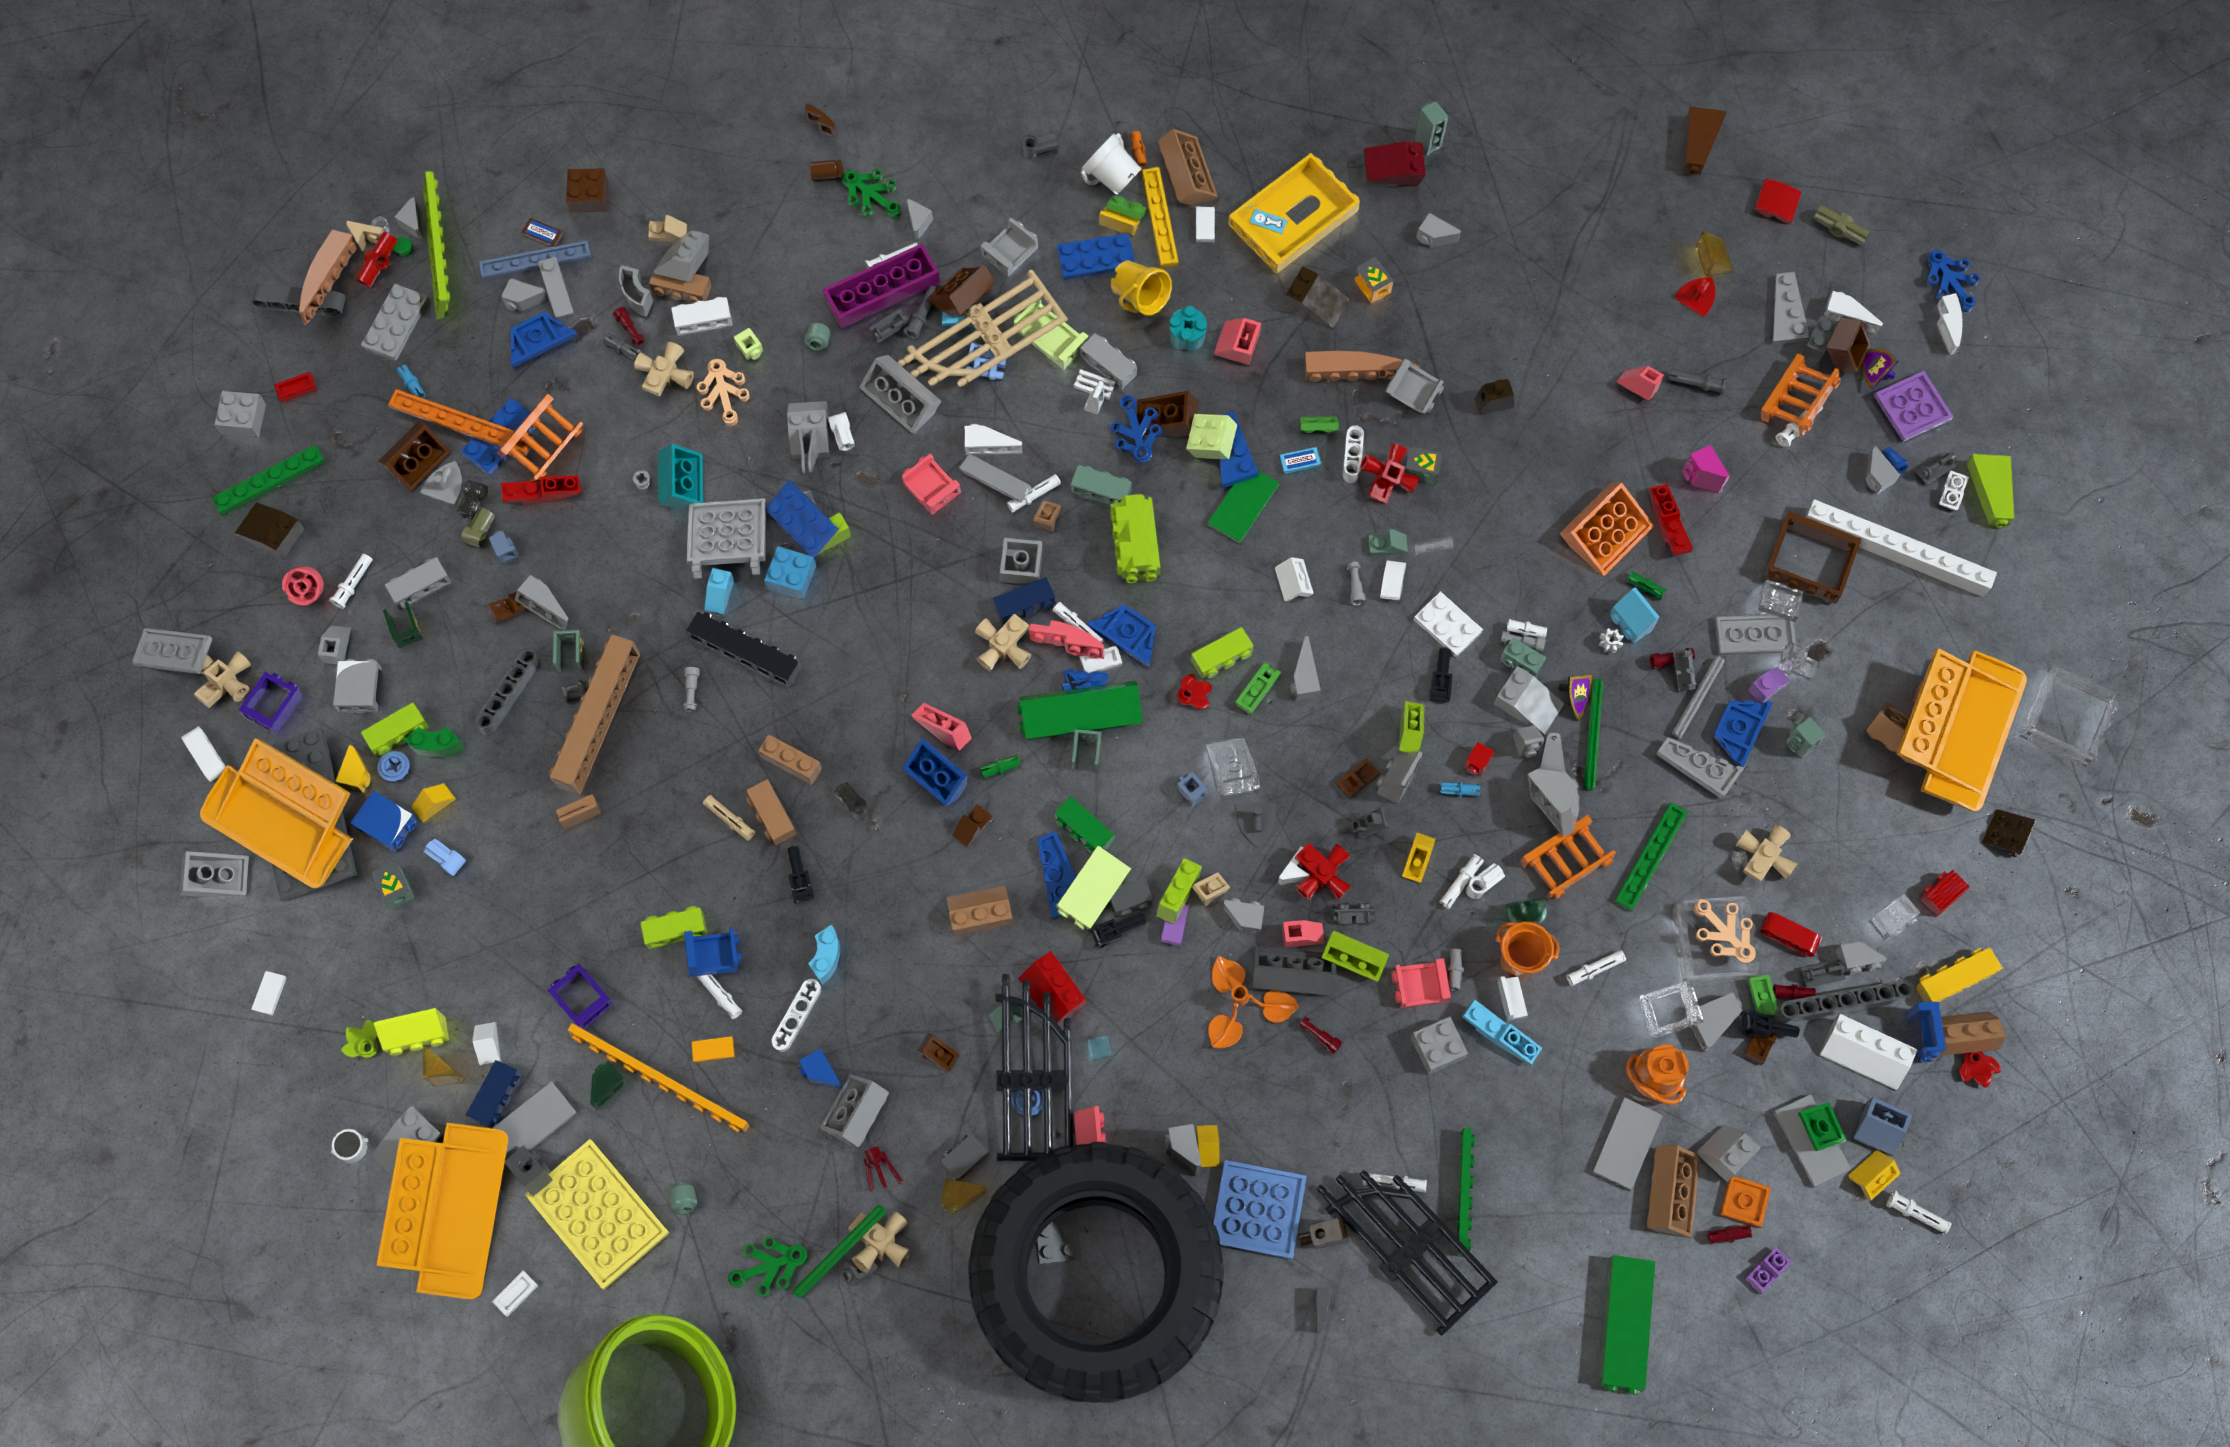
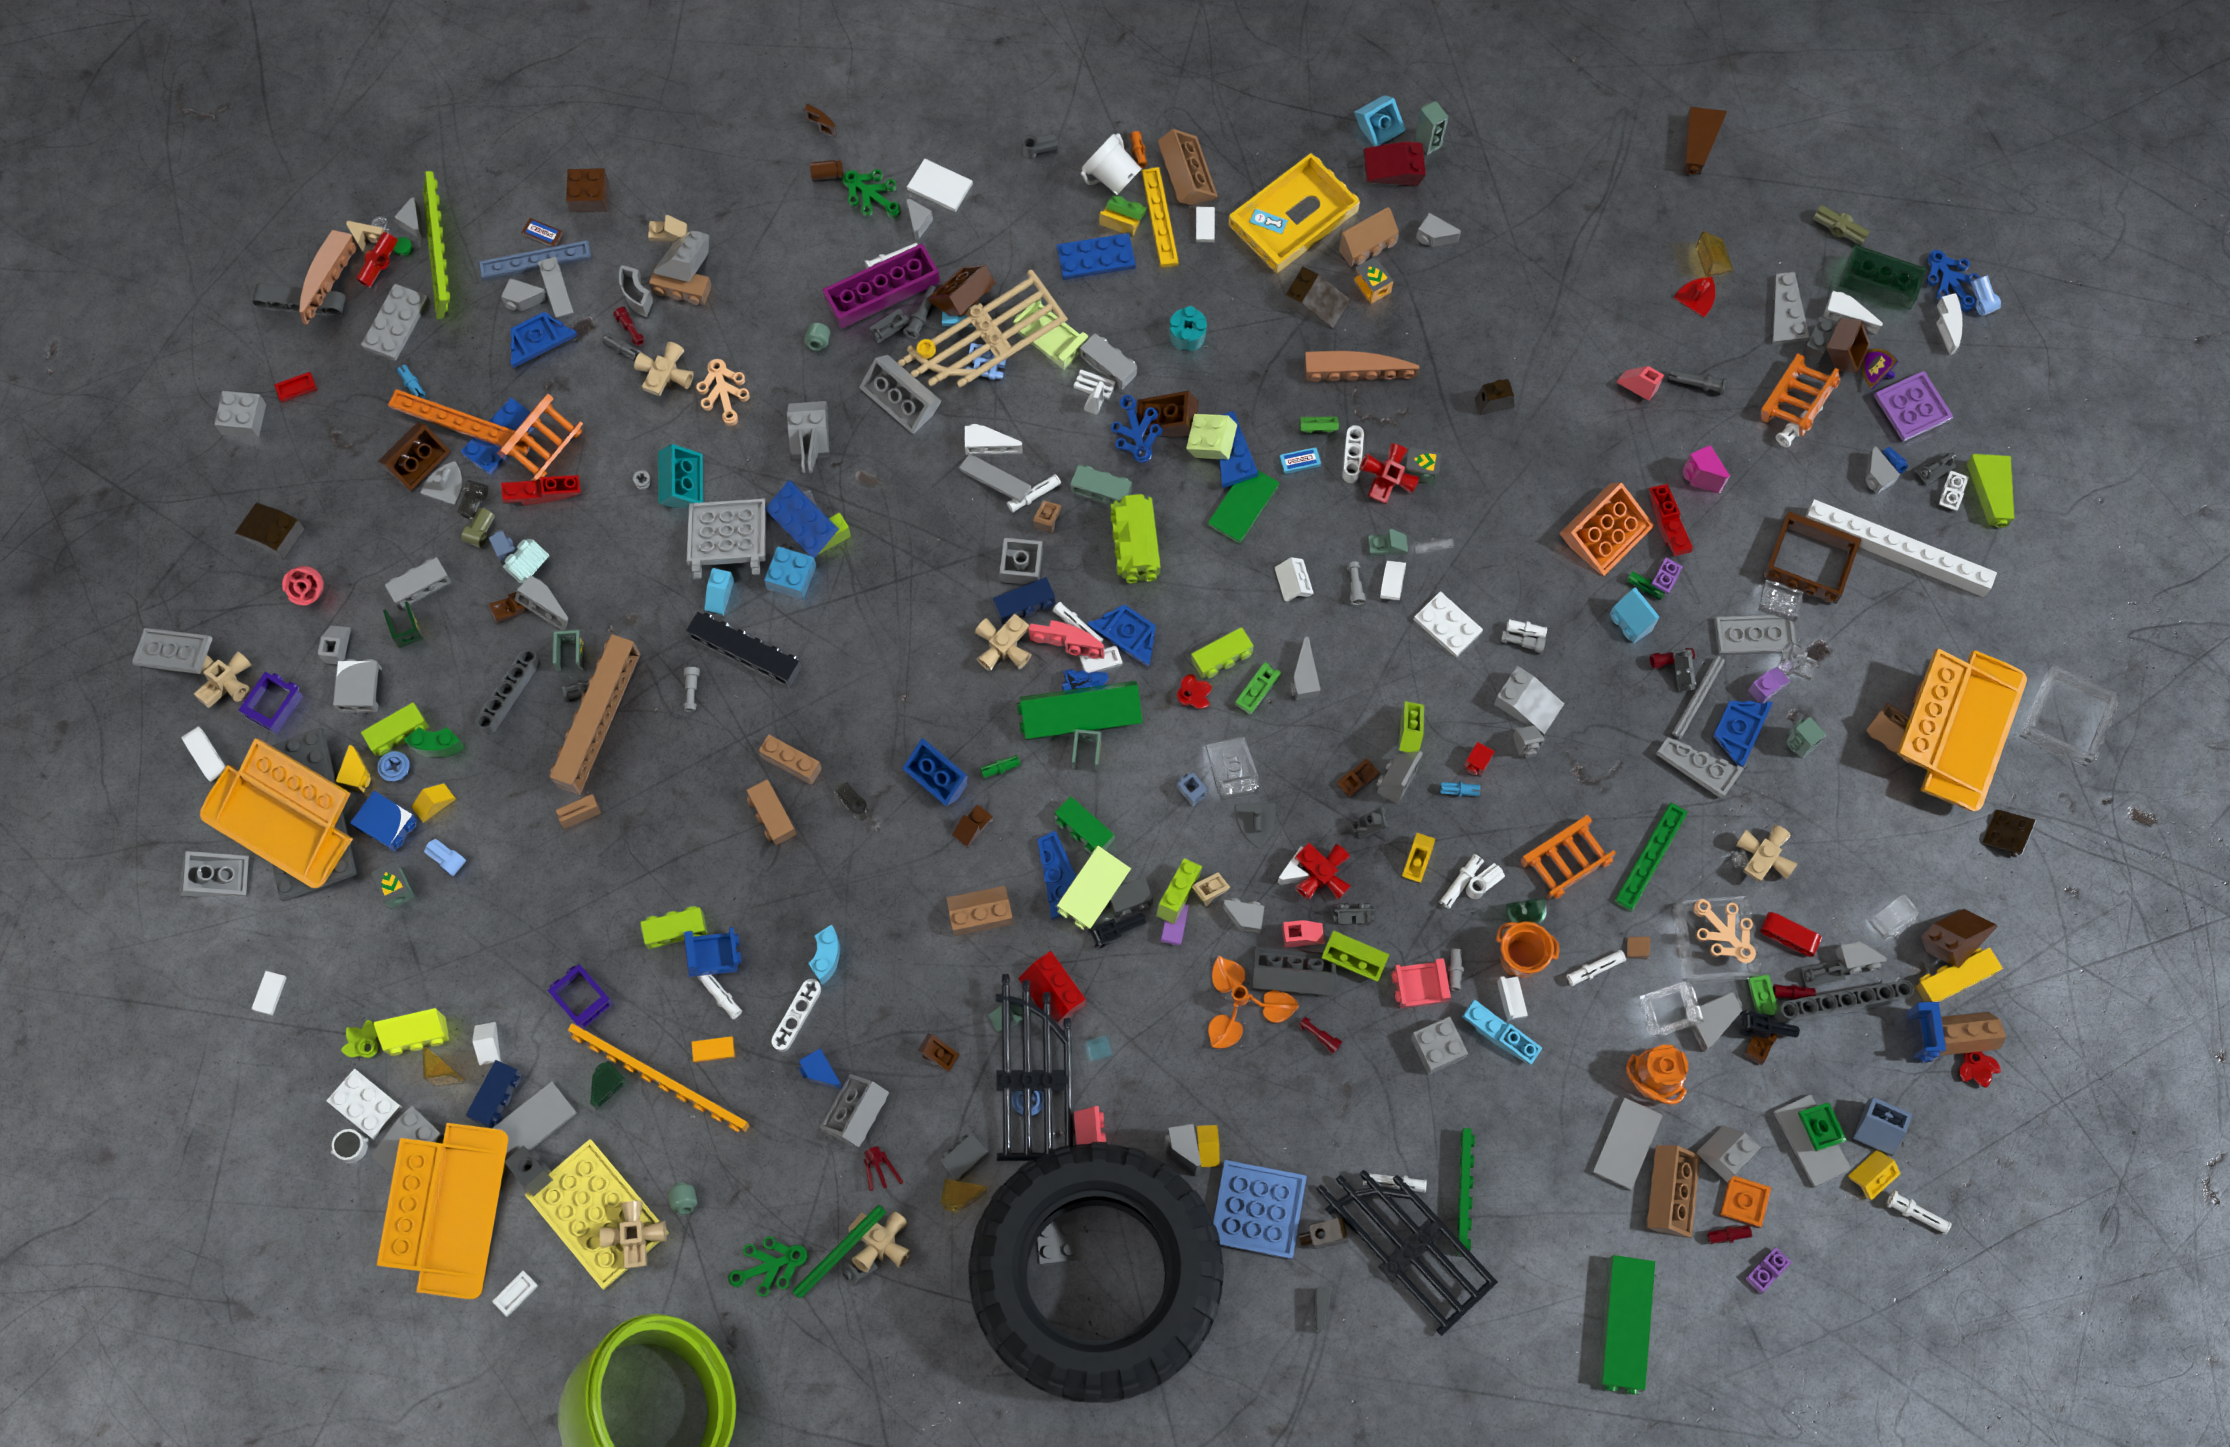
green plate [211,444,325,515] -> none
white pin [329,554,373,609] -> none
white brick [672,297,733,336] -> none
tan pin [703,795,755,841] -> none
yellowish green brick [734,328,763,361] -> none
black connector [787,846,815,904] -> none
white piece [827,412,855,451] -> none
coral panel [902,454,961,515] -> none
coral slope [911,703,972,751] -> none
light grey panel [981,218,1038,277] -> none
yellow piece [1111,260,1172,316] -> none
coral slope [1214,318,1262,365] -> none
light grey panel [1384,359,1444,415] -> none
black connector [1429,647,1453,703] -> none
sand green brick [1500,637,1546,677] -> none
light grey slope [1528,732,1580,837] -> none
shield [1559,674,1592,721] -> none
green axle [1584,679,1603,791] -> none
white gear [1599,628,1624,653] -> none
red slope [1754,178,1802,224] -> none
white slope [1819,1014,1918,1091] -> none
red brick [1920,870,1970,917] -> none
none -> white plate [326,1068,402,1139]
none -> light aqua brick [503,538,549,583]
none -> tan brick [600,1201,667,1269]
none -> white tile [907,159,973,212]
none -> yellow tile [916,339,936,359]
none -> medium nougat slope [1339,207,1399,268]
none -> medium azure slope [1354,95,1406,146]
none -> medium nougat slope [1626,936,1650,960]
none -> medium lavender slope [1651,557,1683,594]
none -> clear green brick [1839,244,1927,310]
none -> reddish brown slope [1921,909,1997,968]
none -> light blue piece [1971,275,2001,316]

